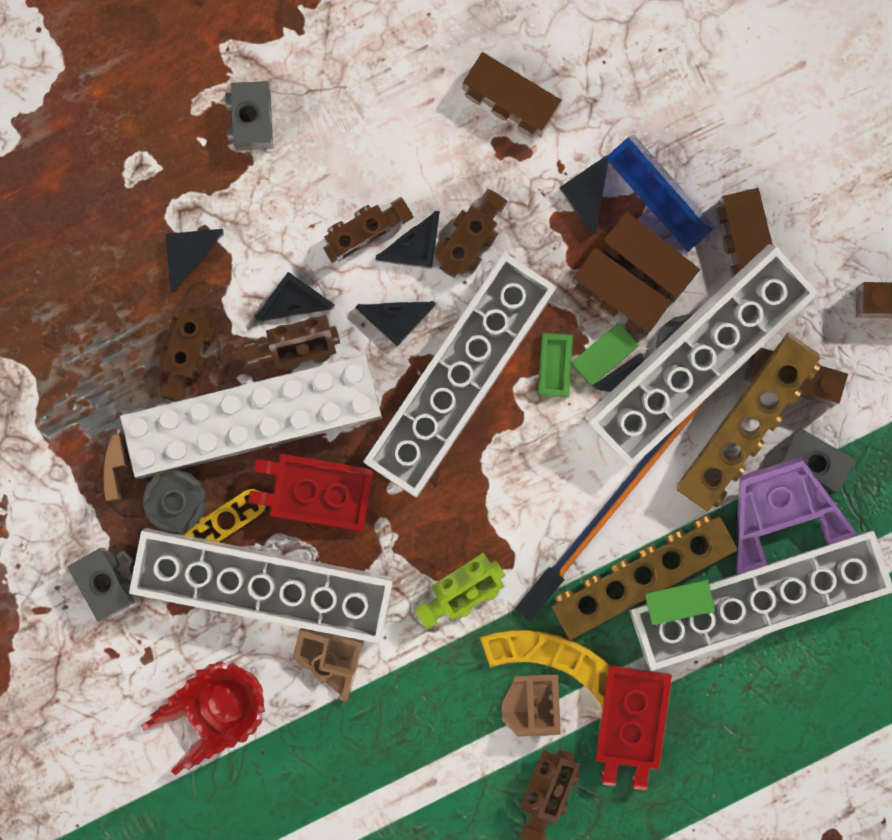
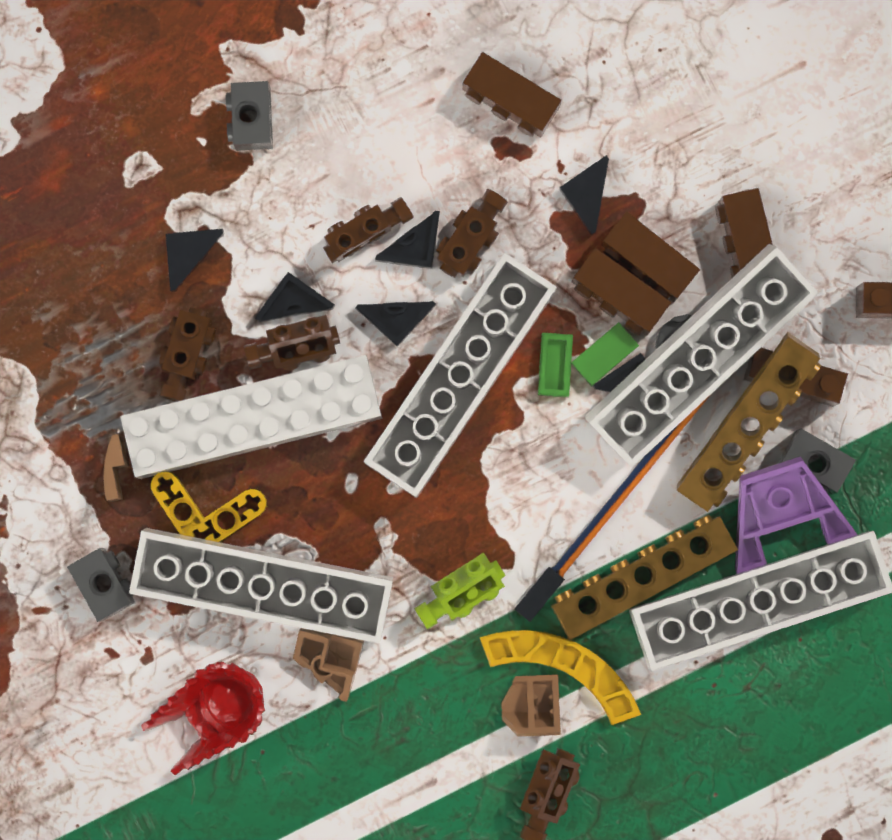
dark grey tile [143,470,207,533] -> none
red tile [248,454,373,532] -> none
red tile [595,665,672,790] -> none
clear blue brick [605,135,716,252] -> none
bright green tile [645,580,715,625] -> none

